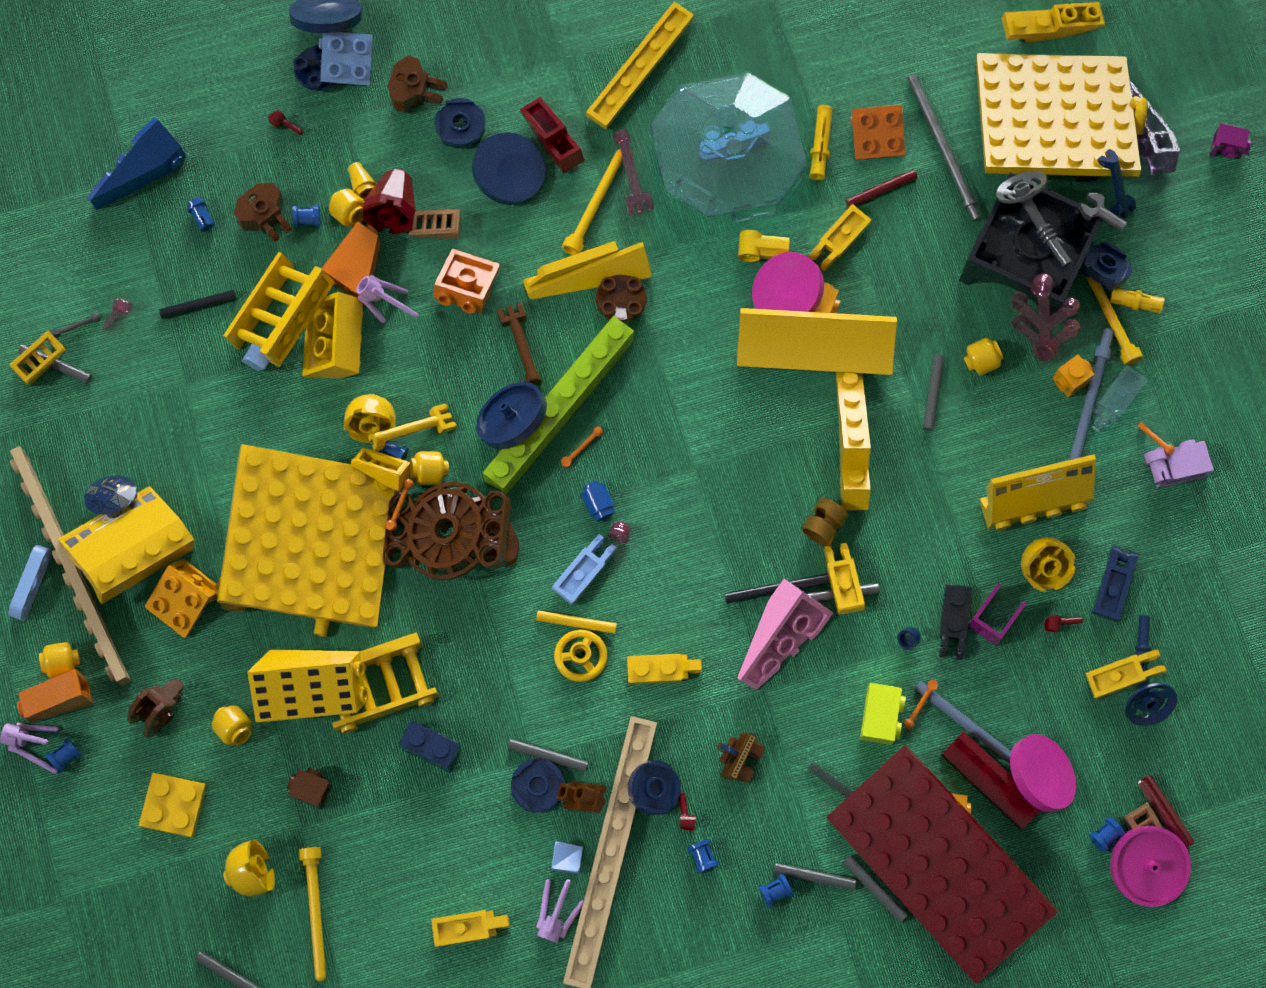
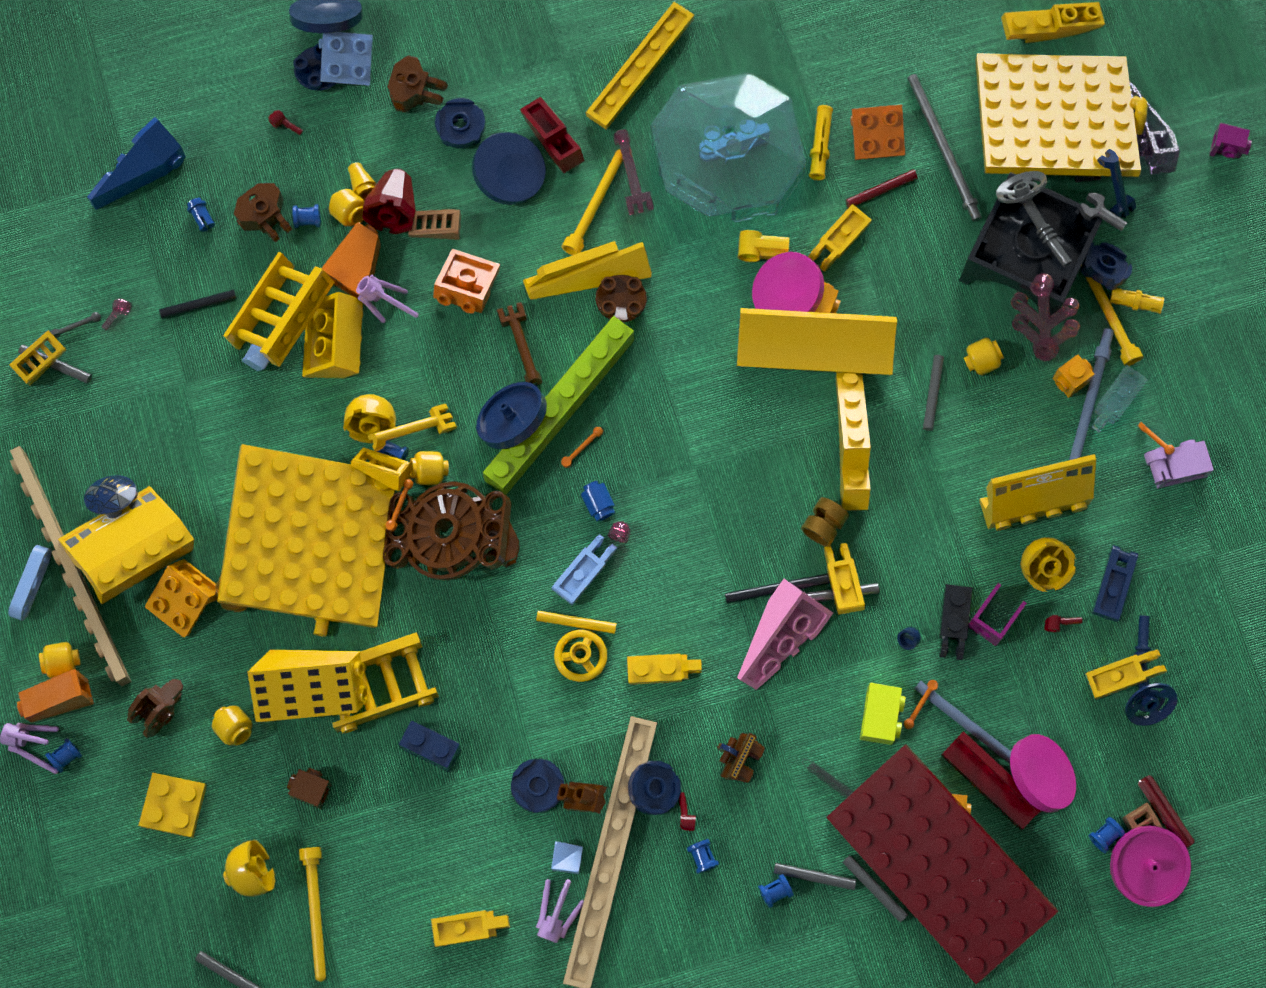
dark grey bar [508,739,588,772] -> none

